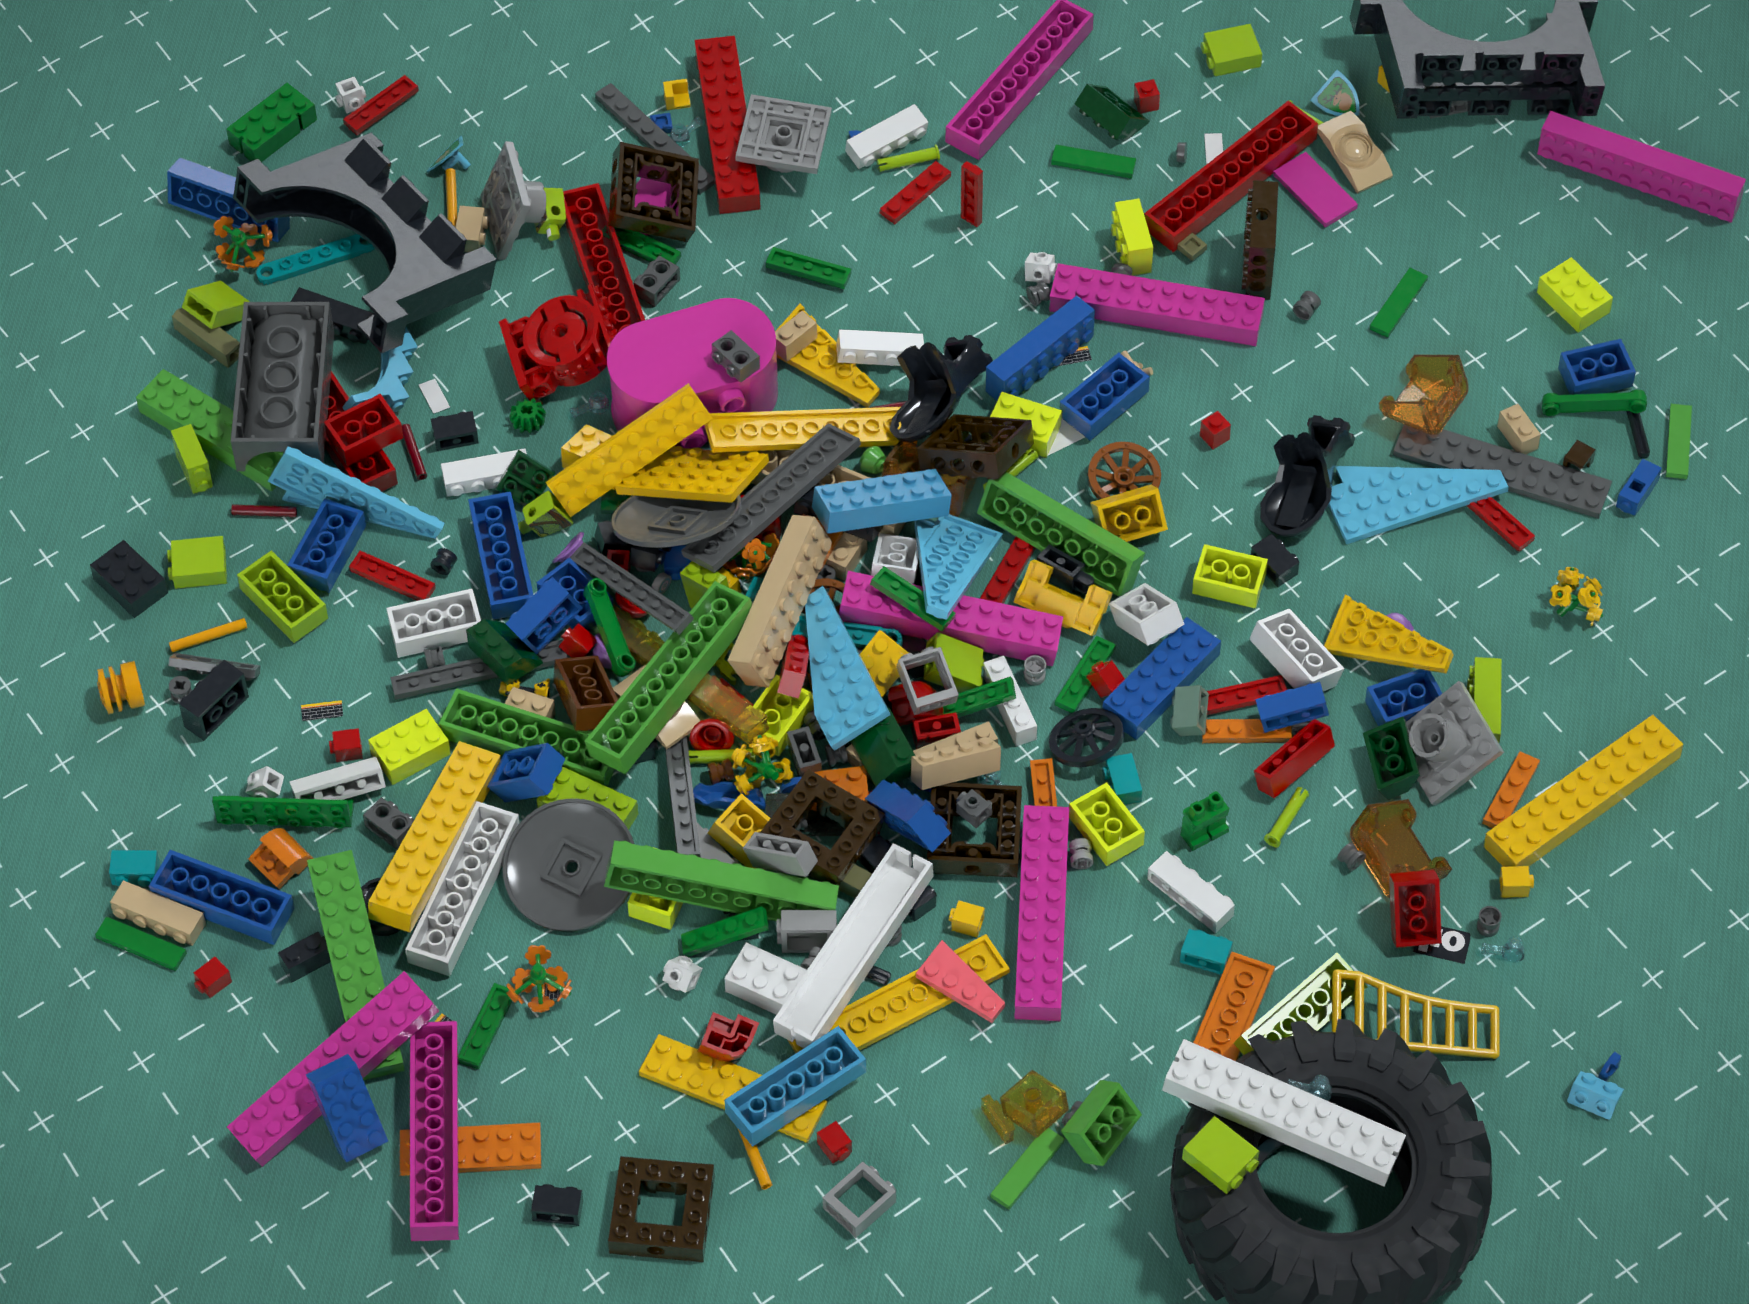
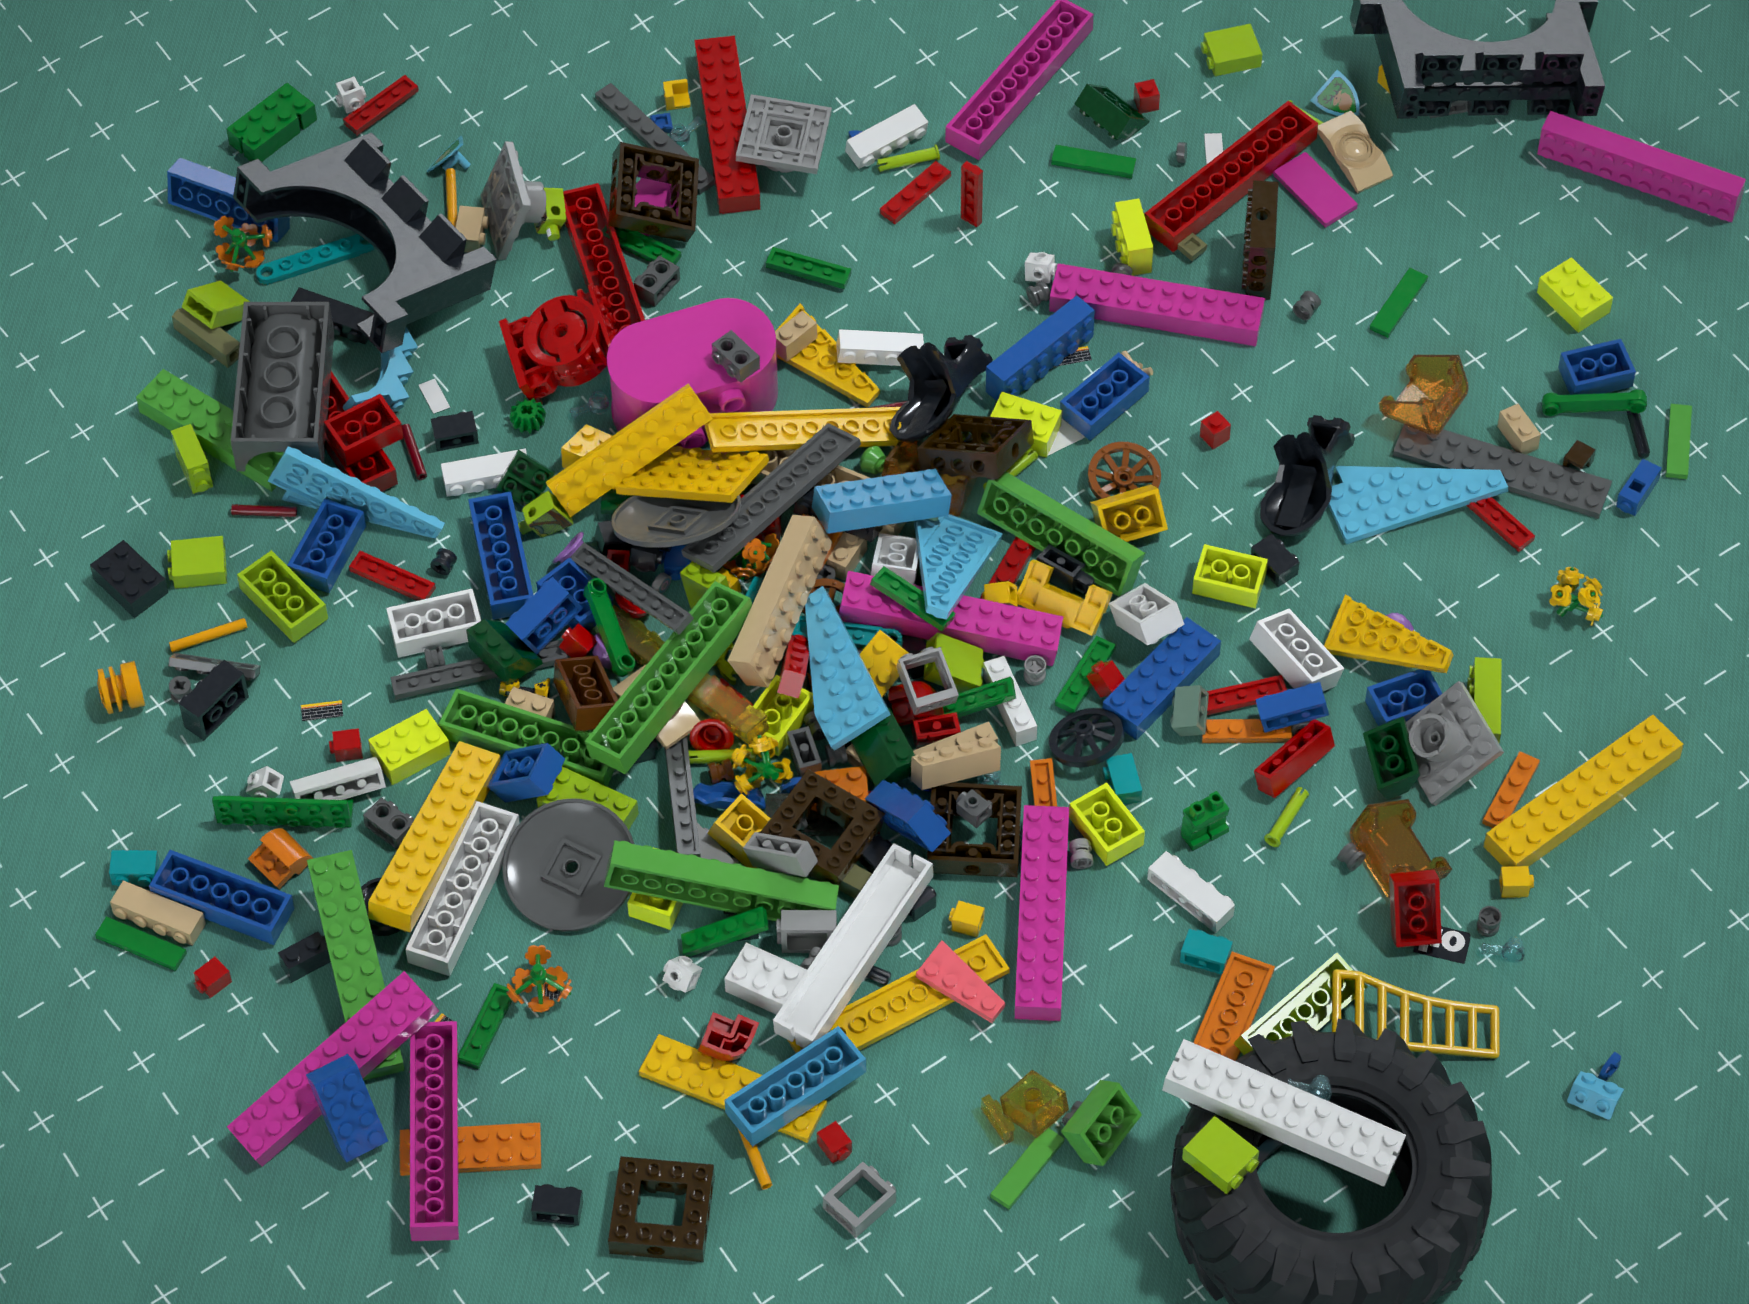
none -> yellow brick [982,581,1018,607]

